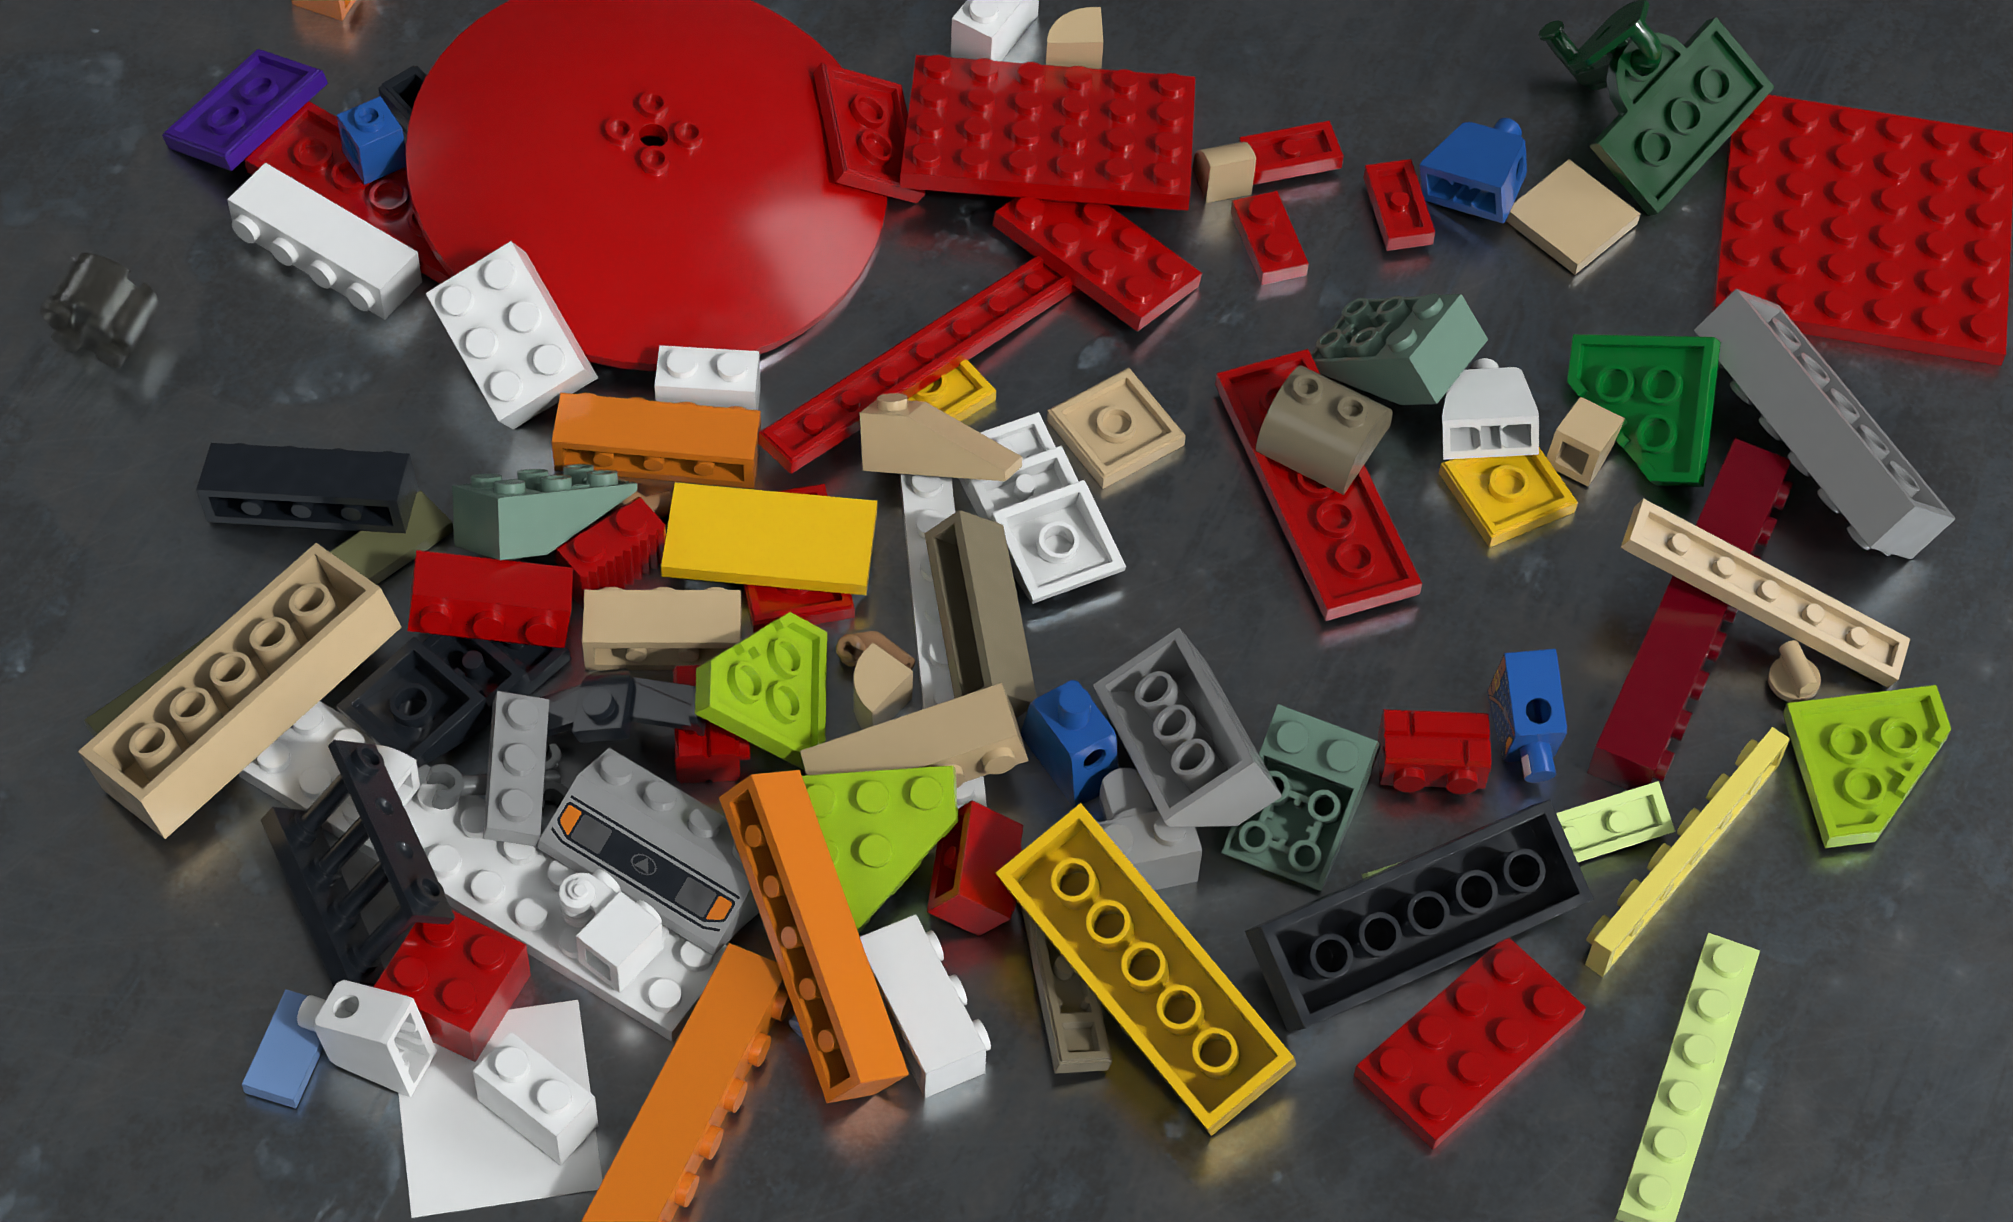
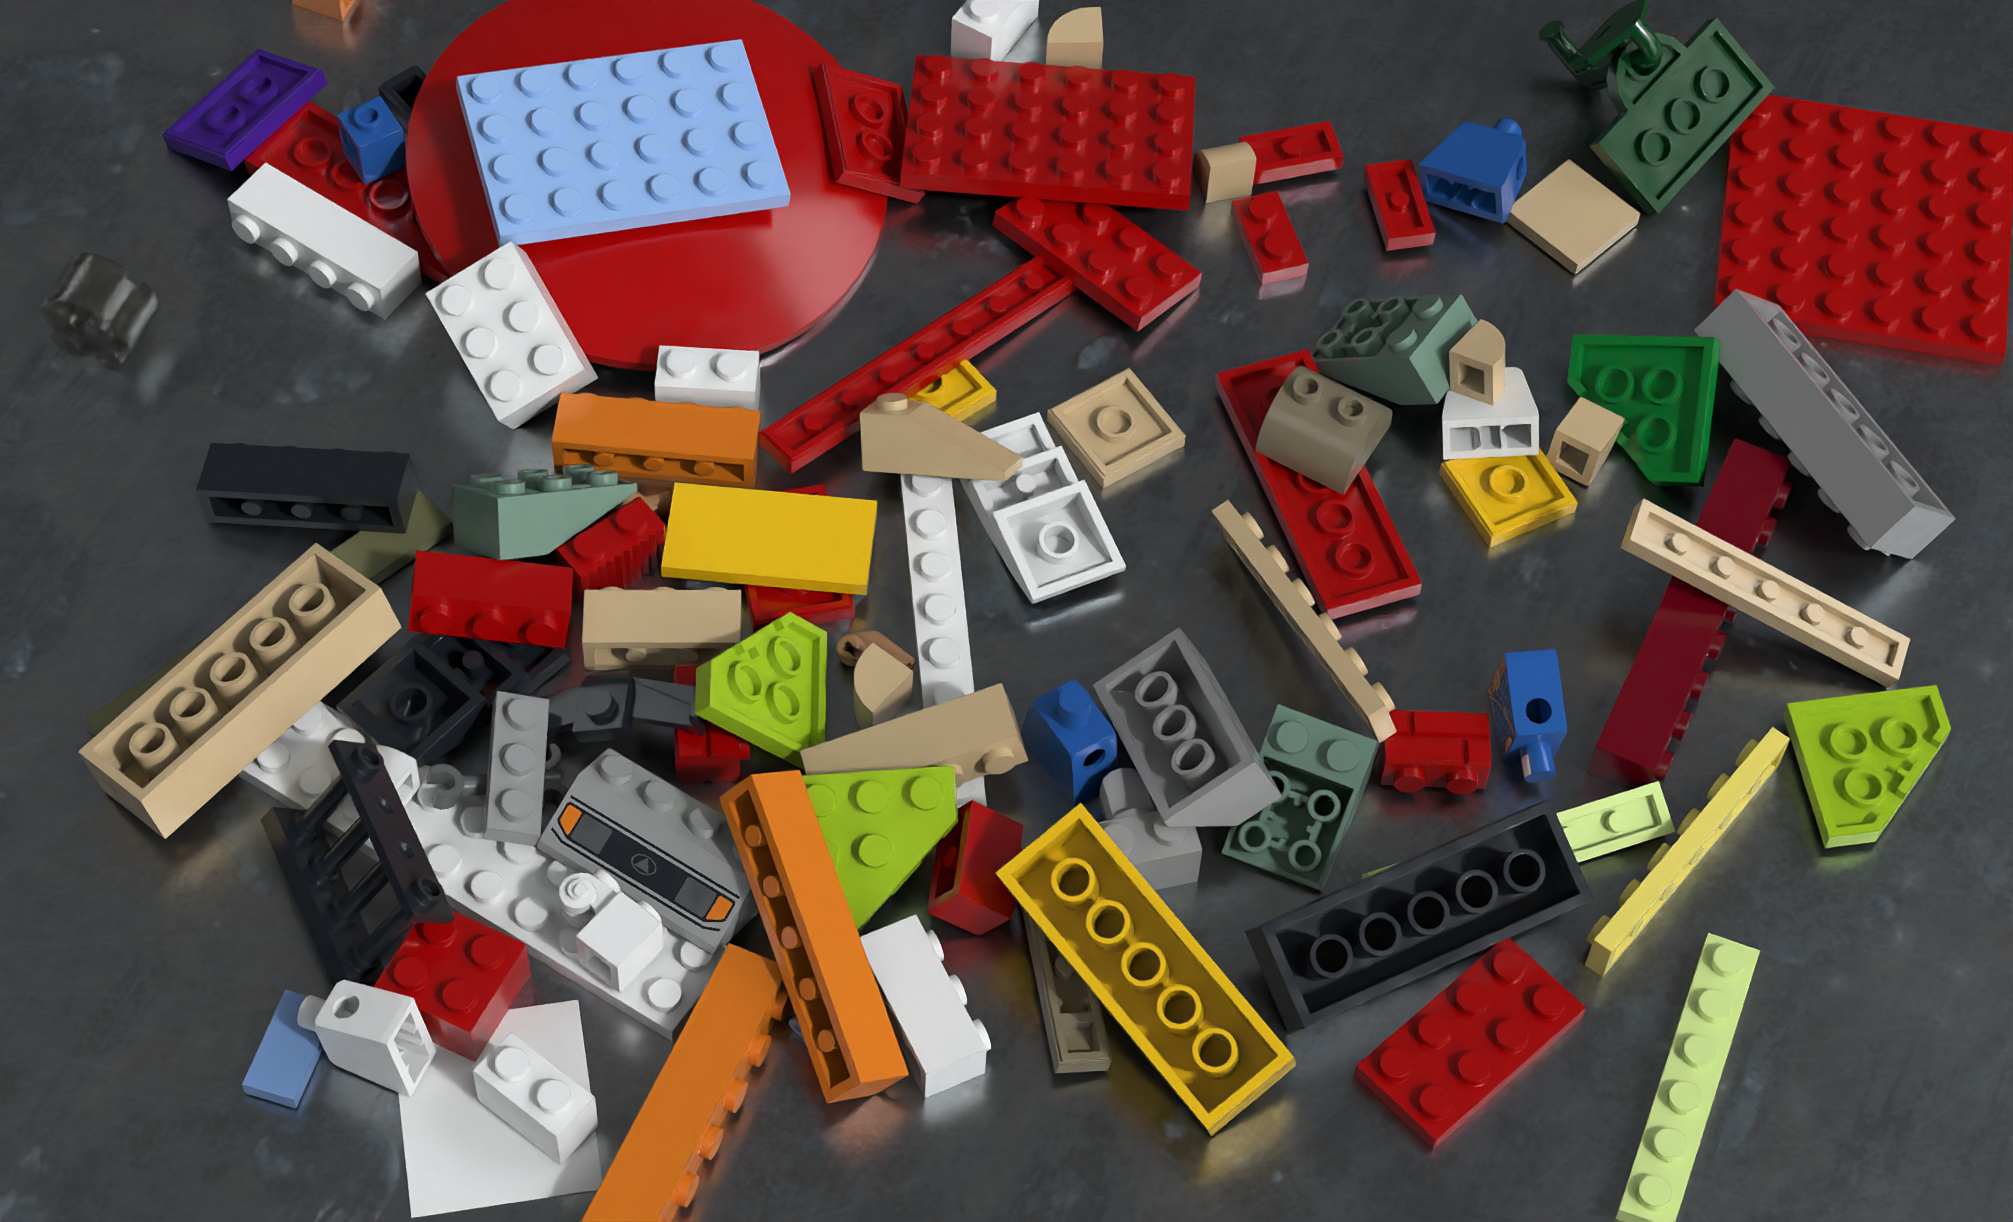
dark tan brick [924,510,1037,718] -> none
tan plate [1768,640,1821,702] -> none
none -> light blue plate [456,39,791,248]
none -> tan plate [1211,500,1397,743]
none -> tan brick [1449,319,1506,406]

